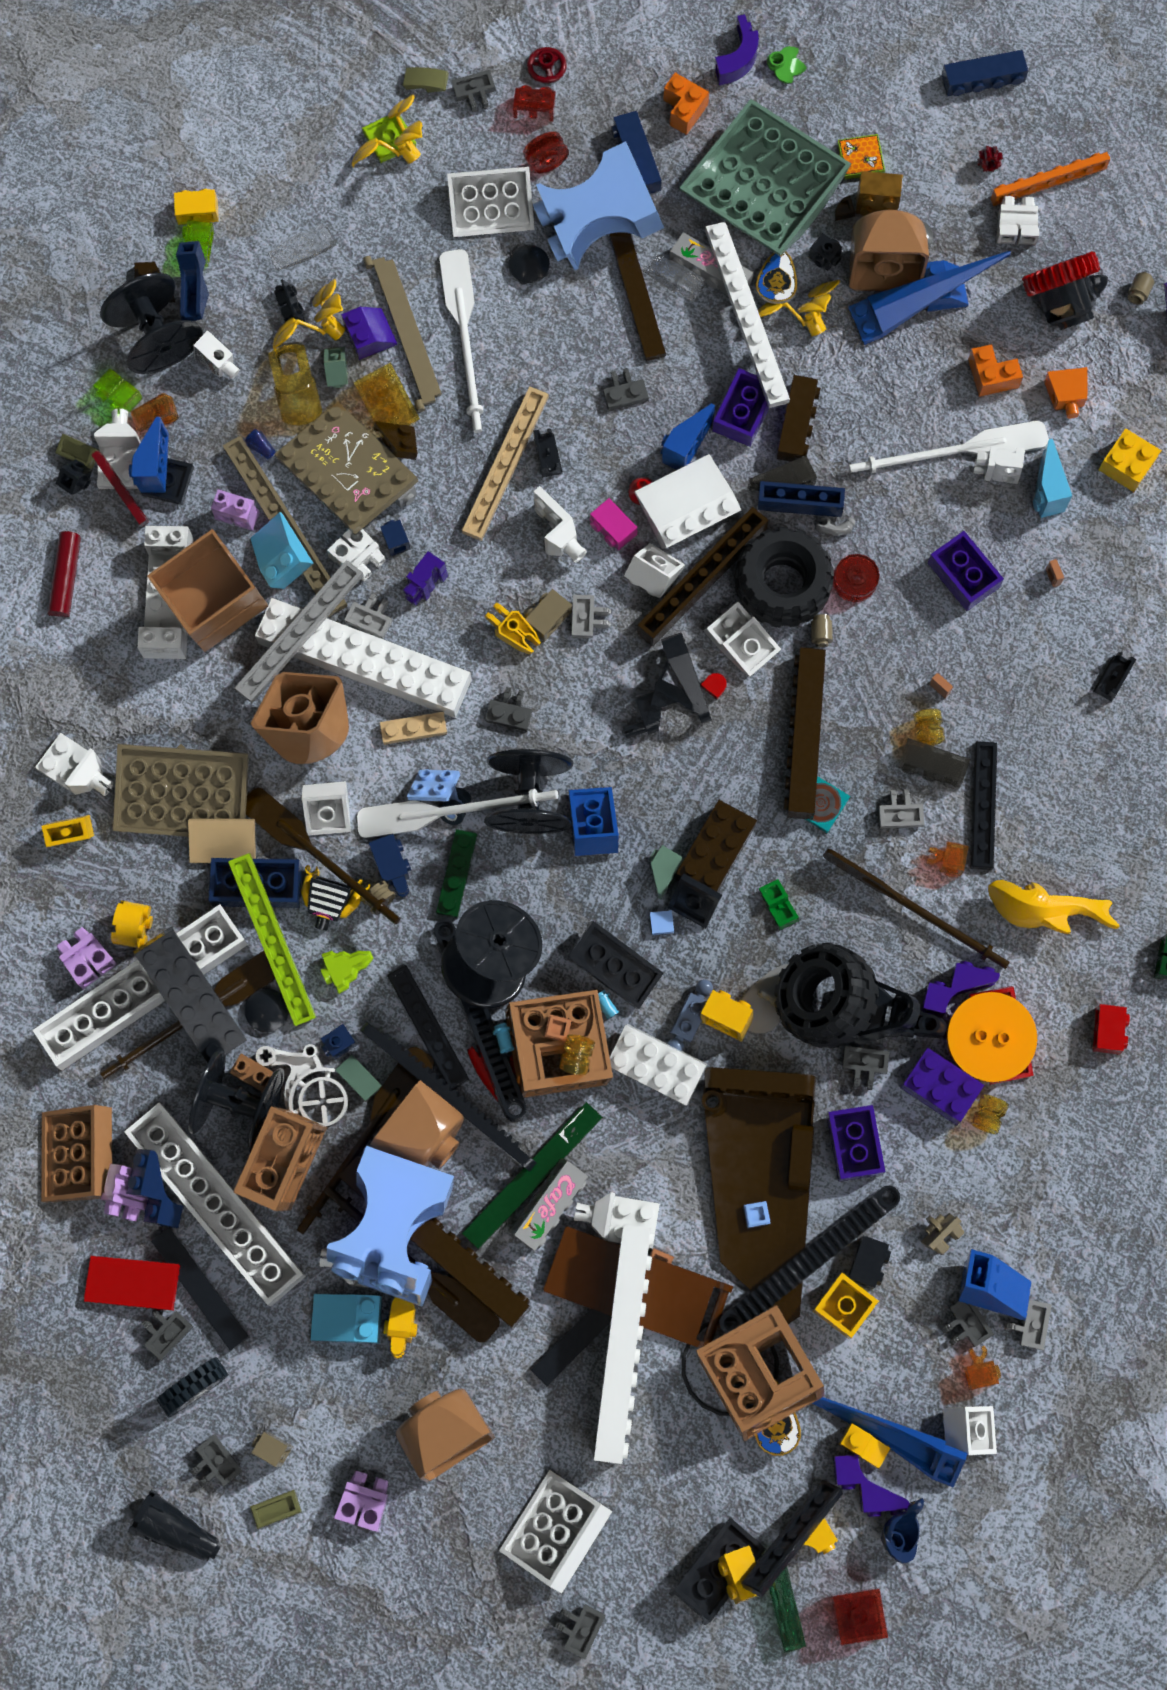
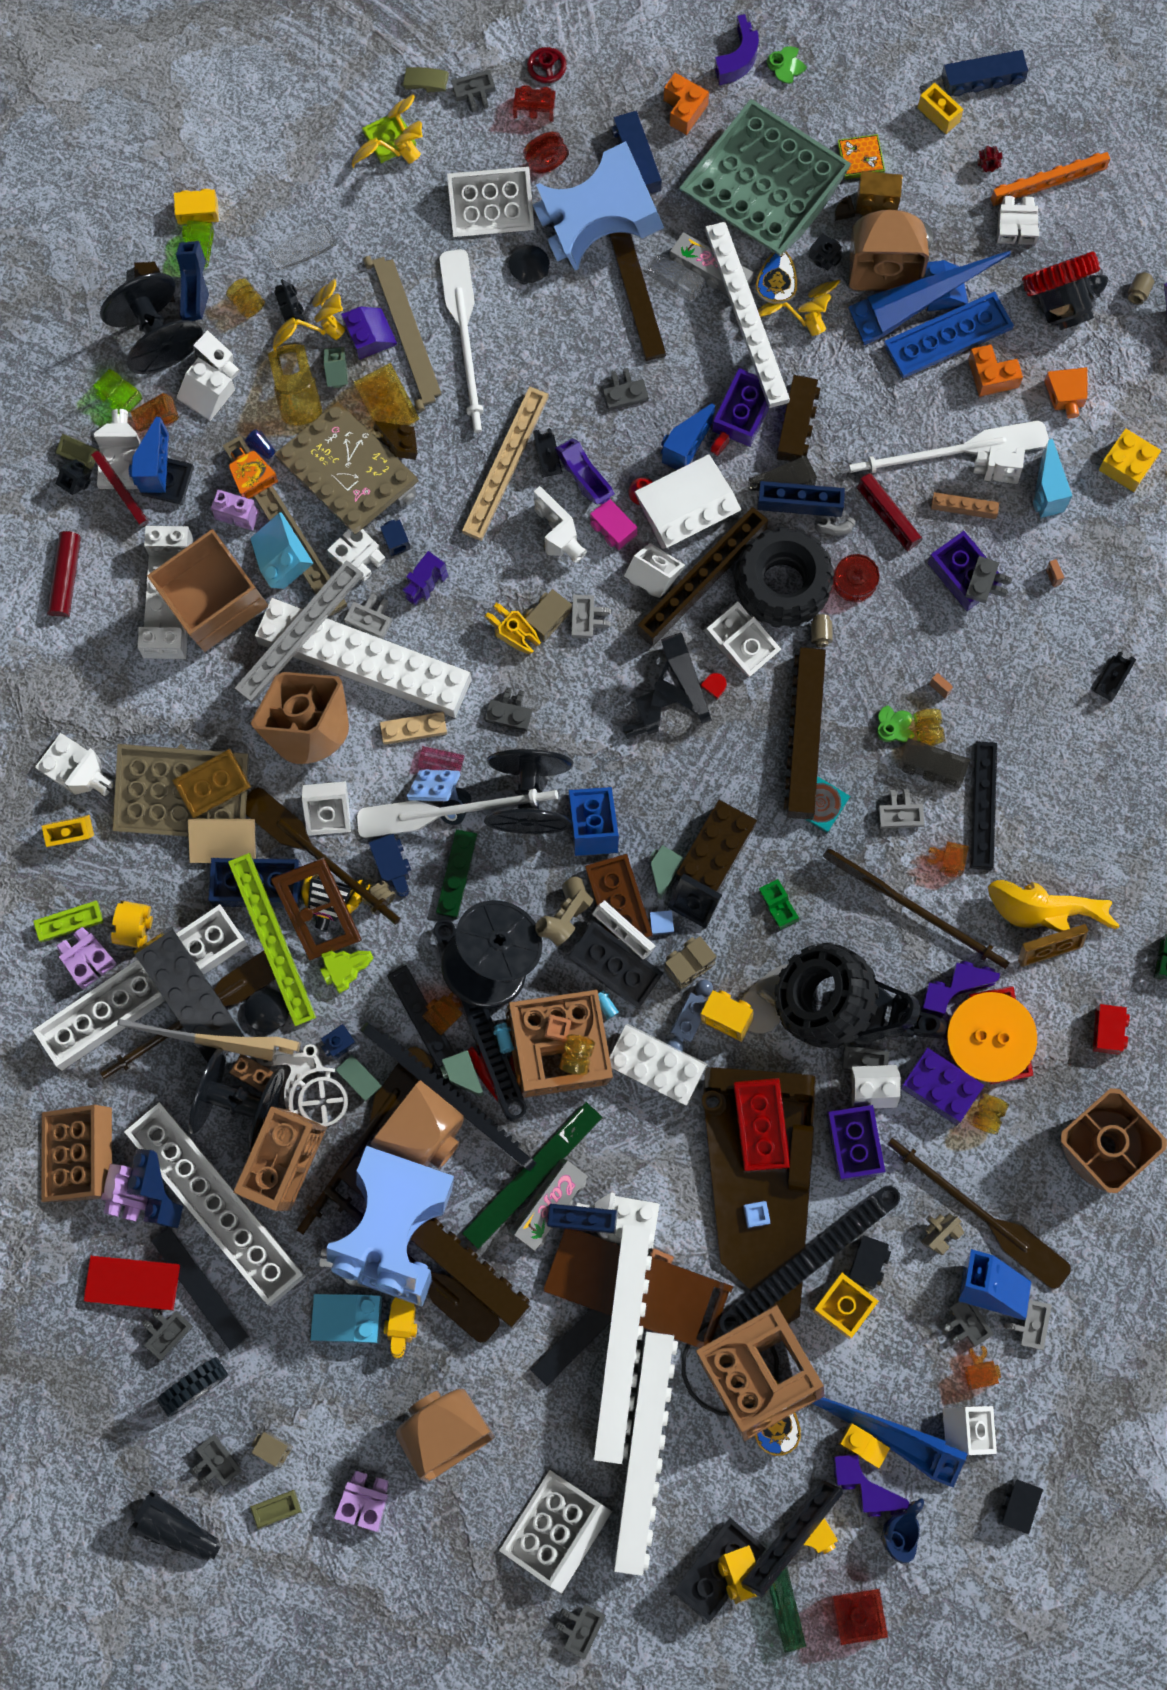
none -> lime plate [33,900,104,943]
none -> tan plate [117,1019,301,1061]
none -> pearl gold tile [172,749,251,819]
none -> white slope [177,357,235,421]
none -> clear yellow wheel [226,278,265,318]
none -> orange torso [229,448,278,499]
none -> reddish brown door [271,858,362,961]
none -> clear pink tile [417,746,465,778]
none -> clear orange brick [422,992,463,1035]
none -> sand green slope [440,1050,484,1097]
none -> dark tan plate [535,877,594,947]
none -> dark blue tile [547,1203,618,1234]
none -> dark purple arch [555,438,615,504]
none -> reddish brown plate [585,854,653,945]
none -> white piece [592,901,656,960]
none -> white brick [614,1332,678,1576]
none -> dark tan brick [664,936,717,992]
none -> red tile [710,432,729,456]
none -> red tile [734,1078,790,1171]
none -> white slope [852,1065,900,1108]
none -> dark red brick [857,473,923,551]
none -> bright green plate [877,705,915,743]
none -> blue plate [883,291,1014,379]
none -> dark brown piece [887,1137,1071,1289]
none -> yellow brick [917,83,964,134]
none -> medium nougat piece [931,492,999,519]
none -> dark grey hinge [965,556,1012,604]
none -> black brick [997,1479,1043,1534]
none -> pearl gold tile [1018,924,1089,967]
none -> medium nougat piece [1061,1088,1167,1193]

